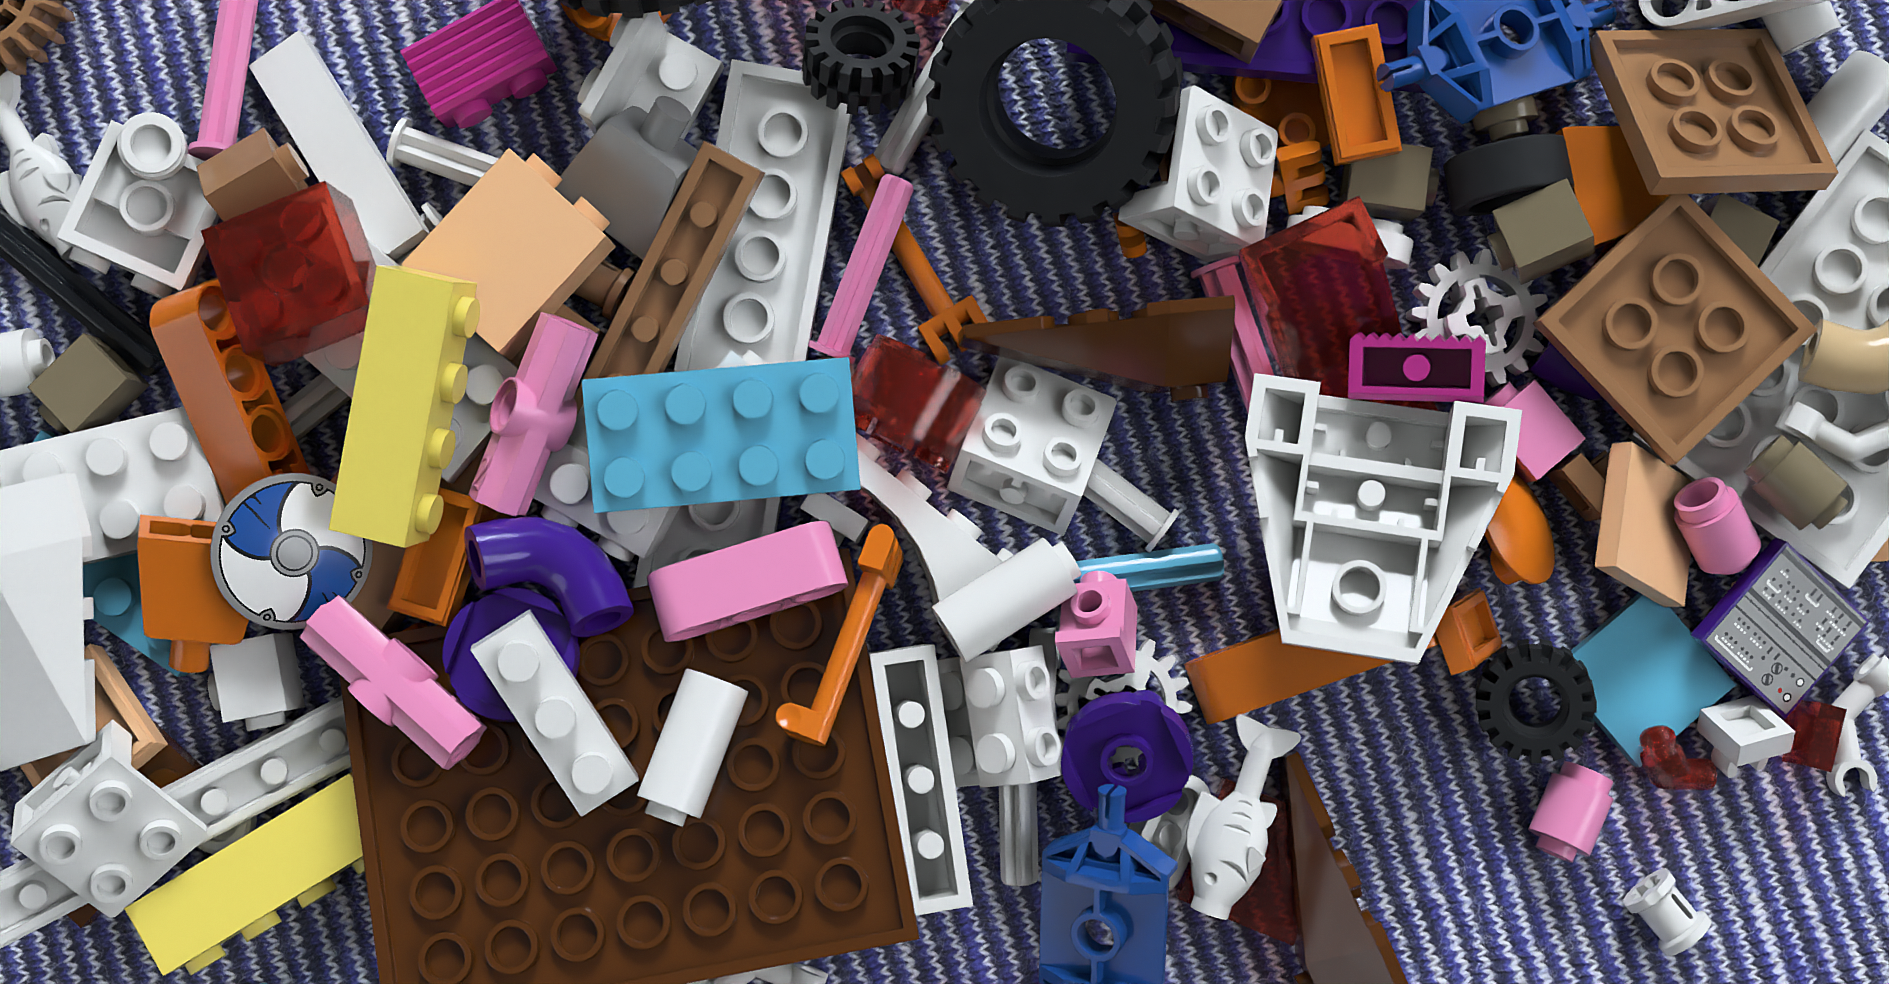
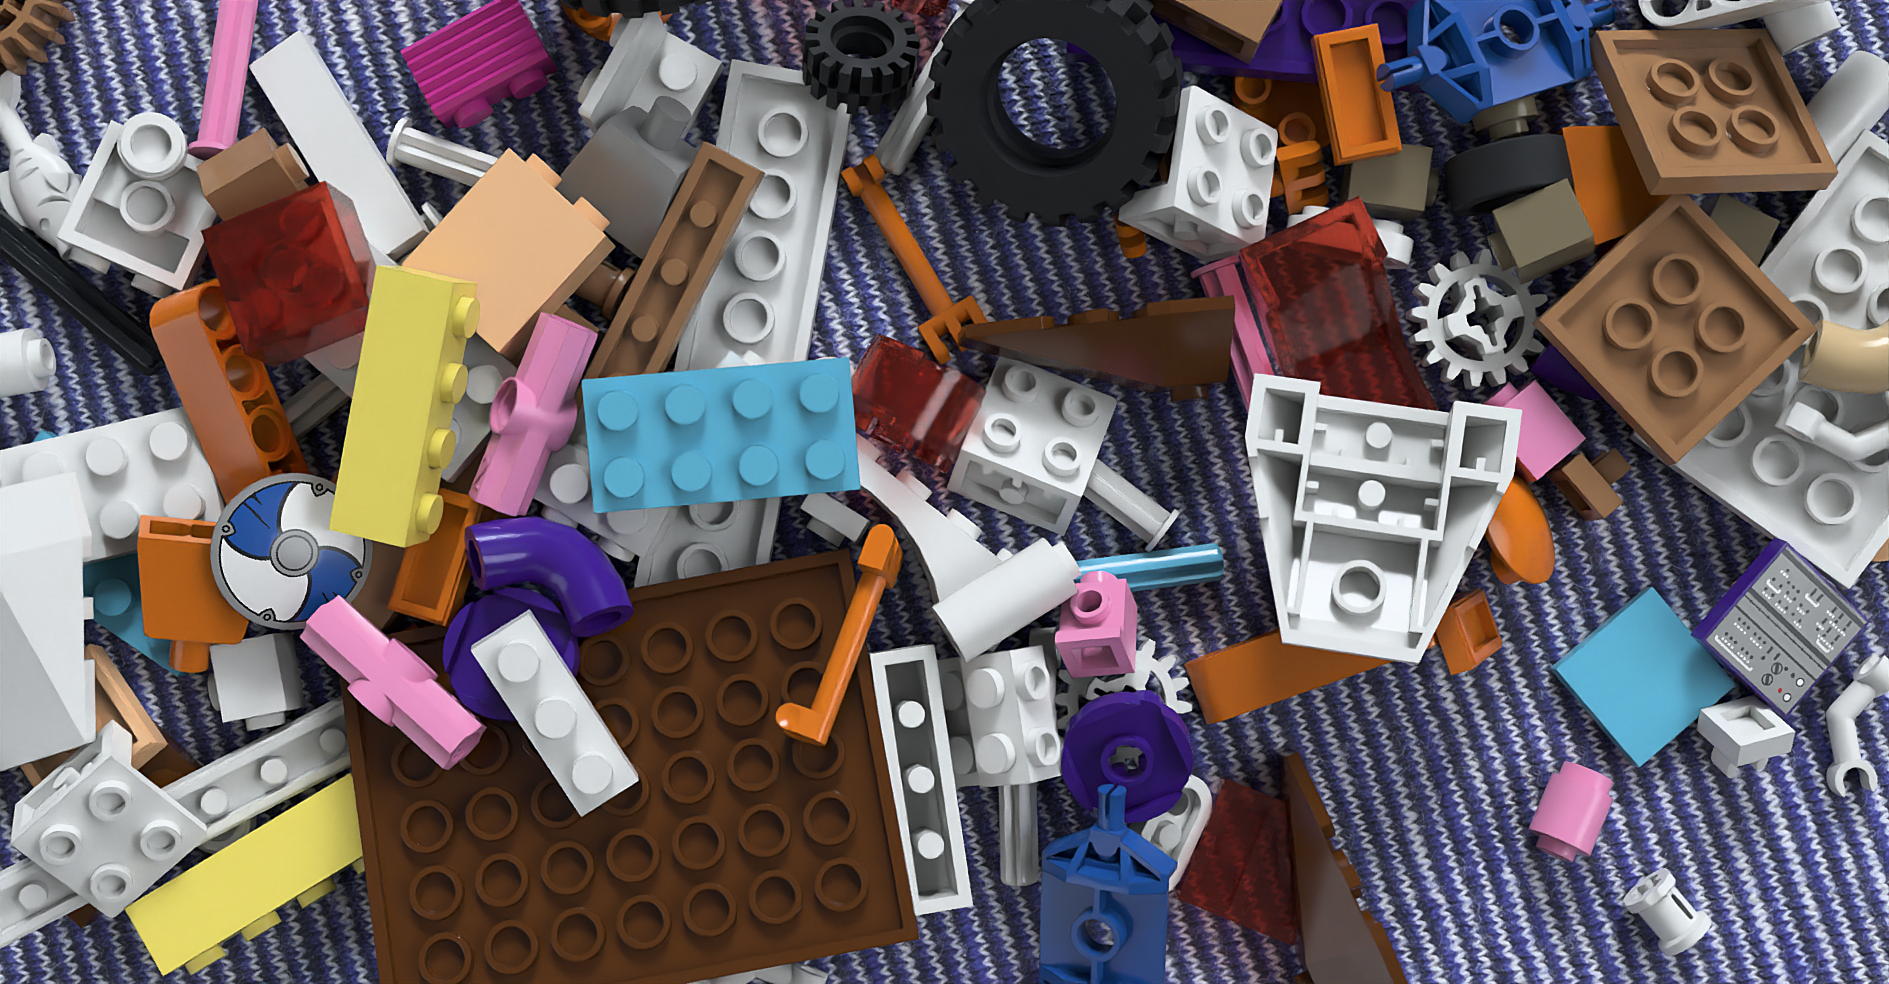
dark tan brick [28,333,150,435] -> none
white brick [637,669,748,827] -> none
bright pink beam [647,521,848,642] -> none
bright pink axle [808,174,914,364] -> none
white animal [1186,714,1301,920] -> none
dark pink brick [1348,332,1486,403] -> none
black tyre [1476,639,1597,763] -> none
light nougat tile [1595,441,1692,607] -> none
clear red arm [1639,725,1717,791] -> none
bright pink brick [1674,477,1761,575] -> none
dark tan brick [1744,434,1848,531] -> none
clear red plate [1782,700,1847,772] -> none

